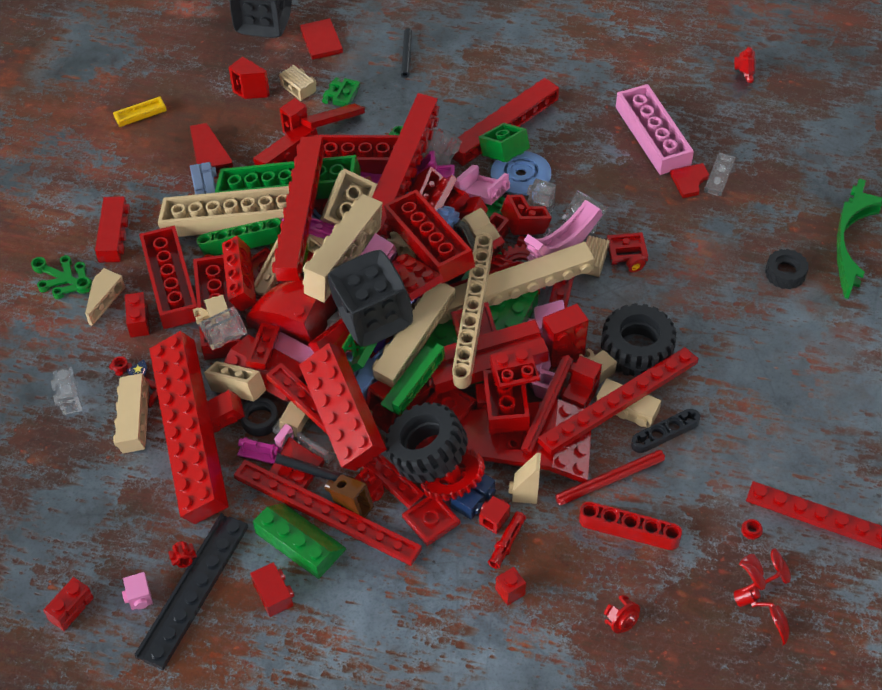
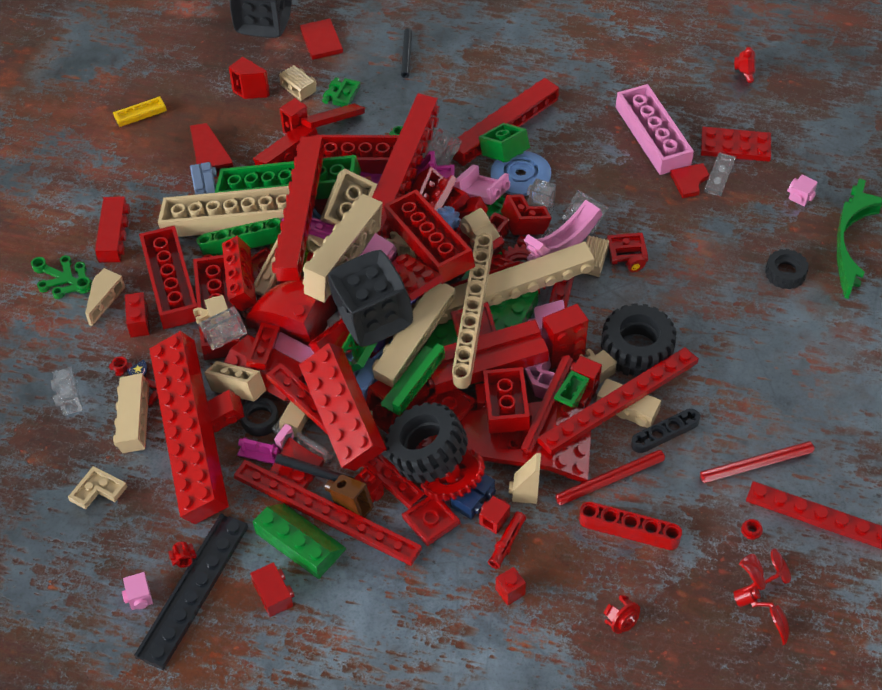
red brick [43,577,94,631] -> none
clear smoke tile [453,221,475,252] -> none
red slope [490,347,540,389] -> none
none -> tan plate [68,466,127,509]
none -> green slope [554,370,590,407]
none -> red axle [700,441,814,483]
none -> red plate [701,126,771,162]
none -> bright pink brick [787,175,818,207]

